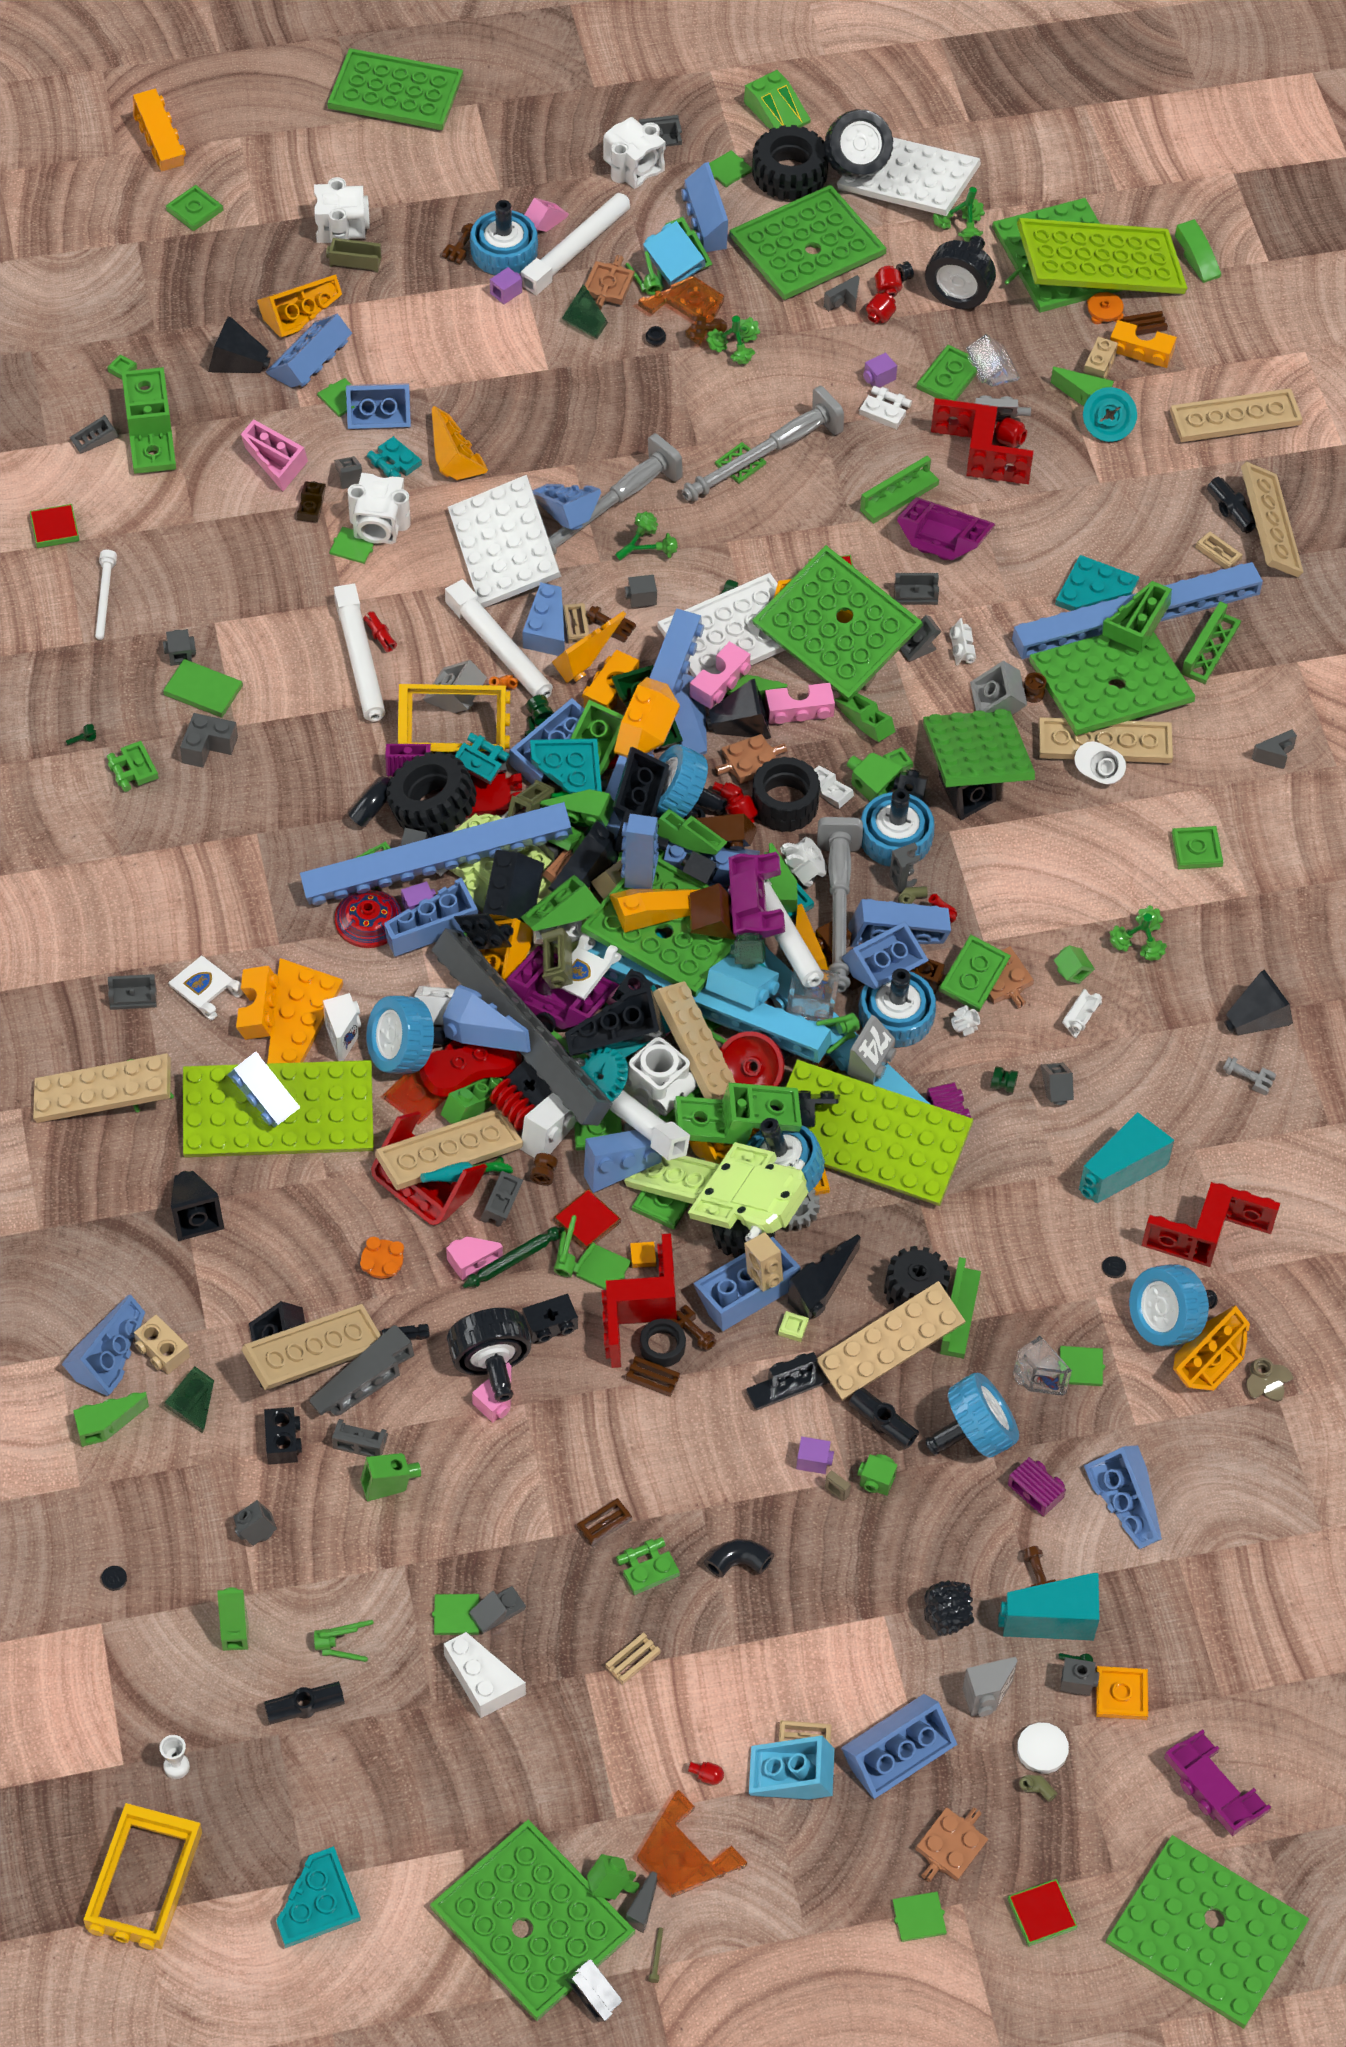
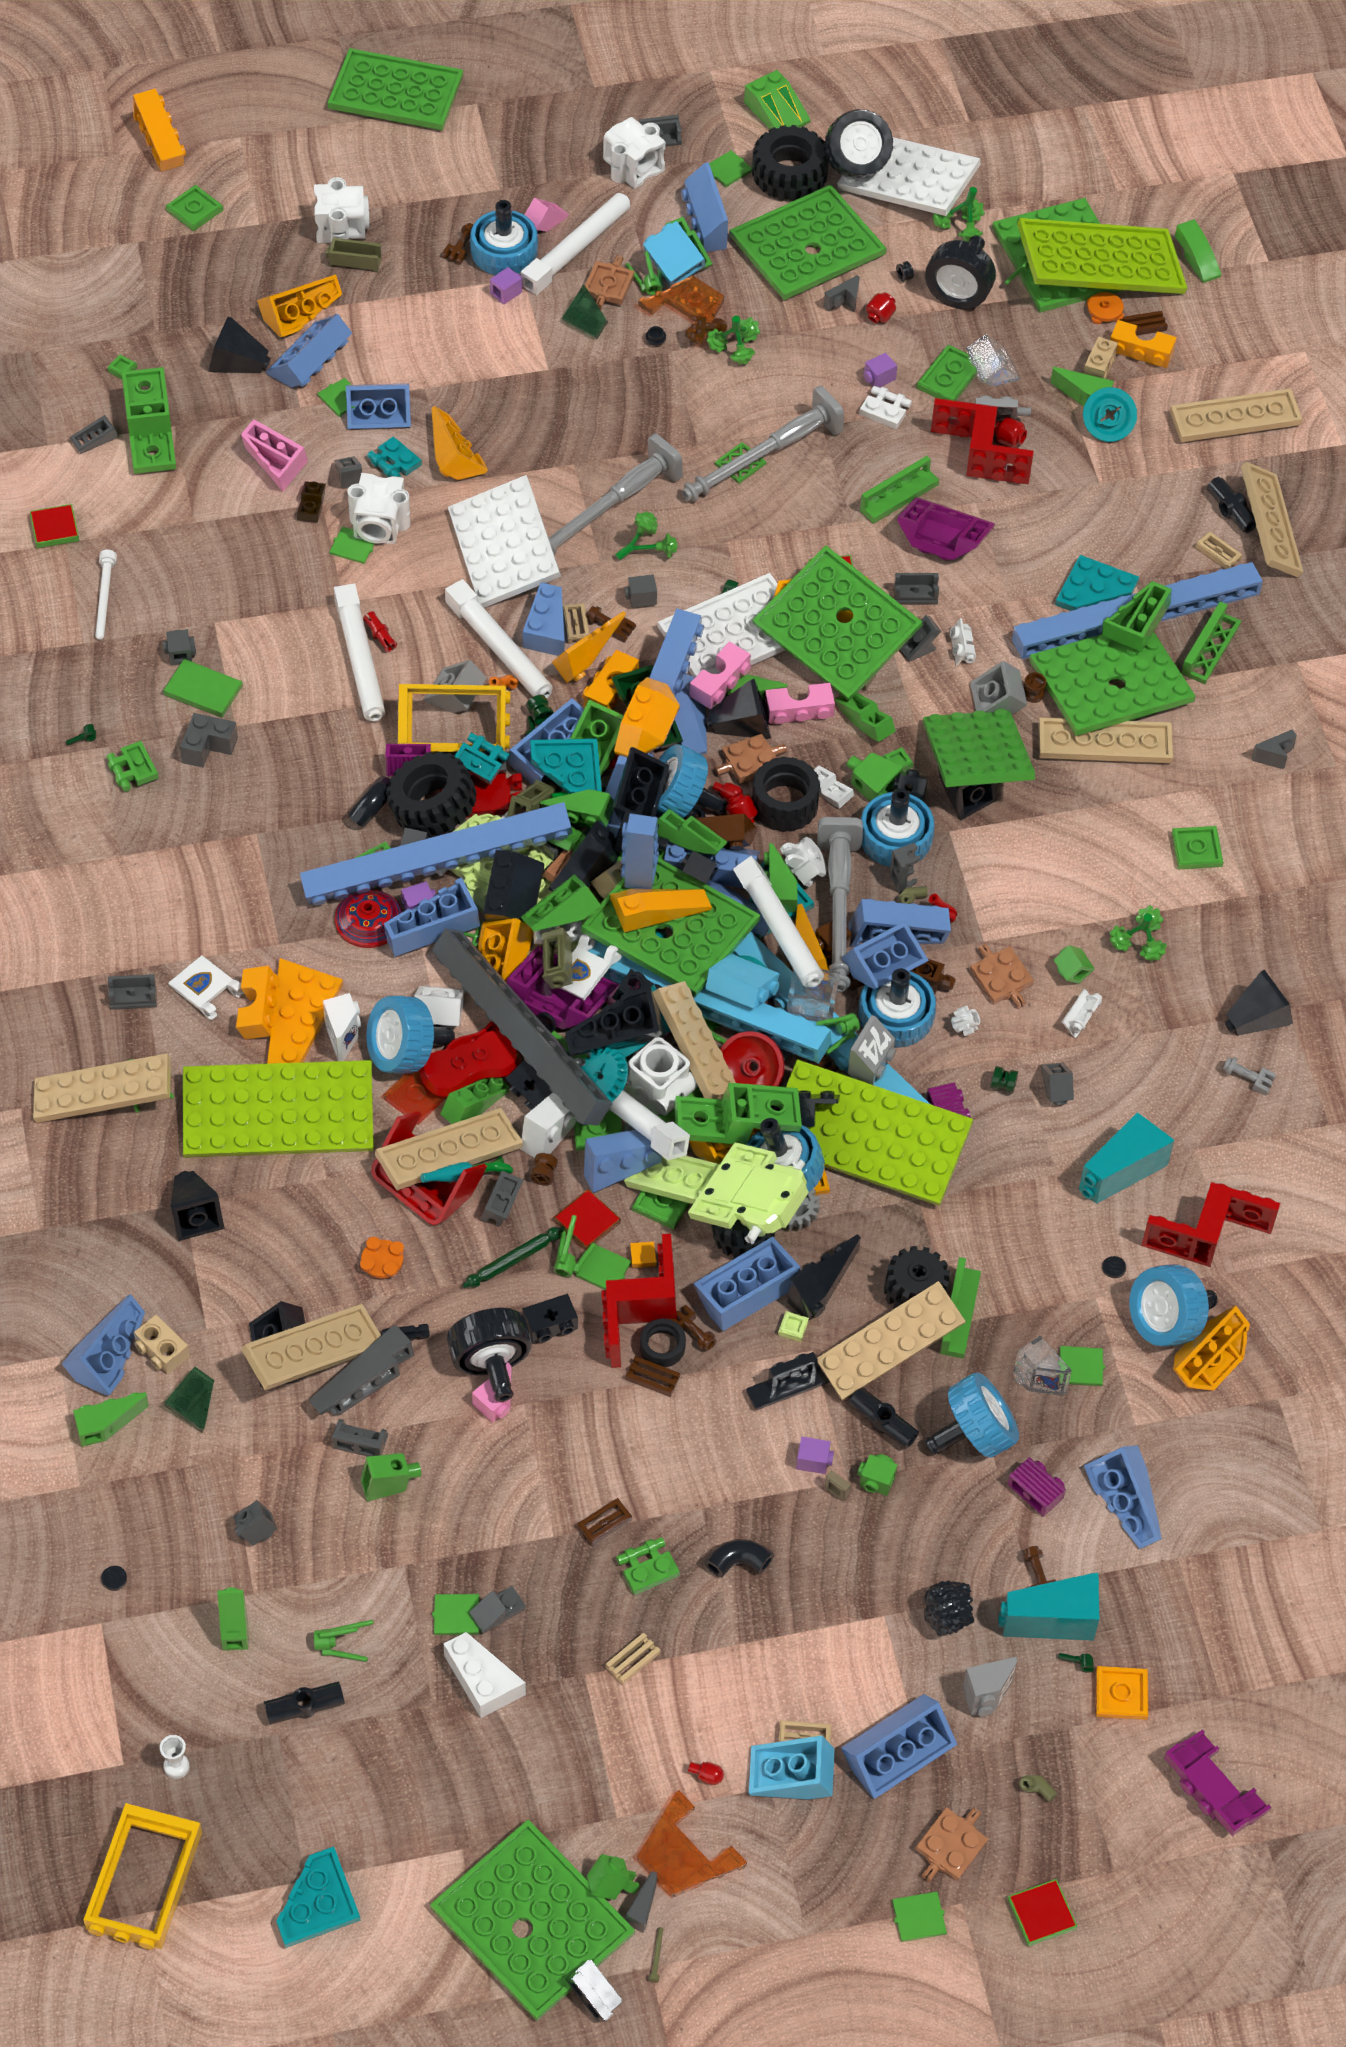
wedge [228,1052,300,1128] -> none
black brick [264,1407,302,1465] -> none
medium blue wedge [443,985,531,1053] -> none
bright pink slope [446,1237,503,1280] -> none
black hinge [454,913,513,950] -> none
red piece [490,1078,535,1131] -> none
medium blue wedge [532,484,601,530] -> none
reddish brown slope [689,883,736,940] -> none
magenta bracket [728,852,785,940] -> none
clear green brick [730,932,766,968] -> none
tan brick [744,1232,783,1291] -> none
red head [874,266,903,297] -> none
bright green tile [939,934,1011,1012] -> none
white tile [1017,1722,1069,1774] -> none
dark grey brick [1060,1657,1099,1696] -> none
white piece [1075,741,1126,784] -> none
bright green plate [1106,1835,1309,2029] -> none
dark tan plate [1247,1358,1293,1401] -> none

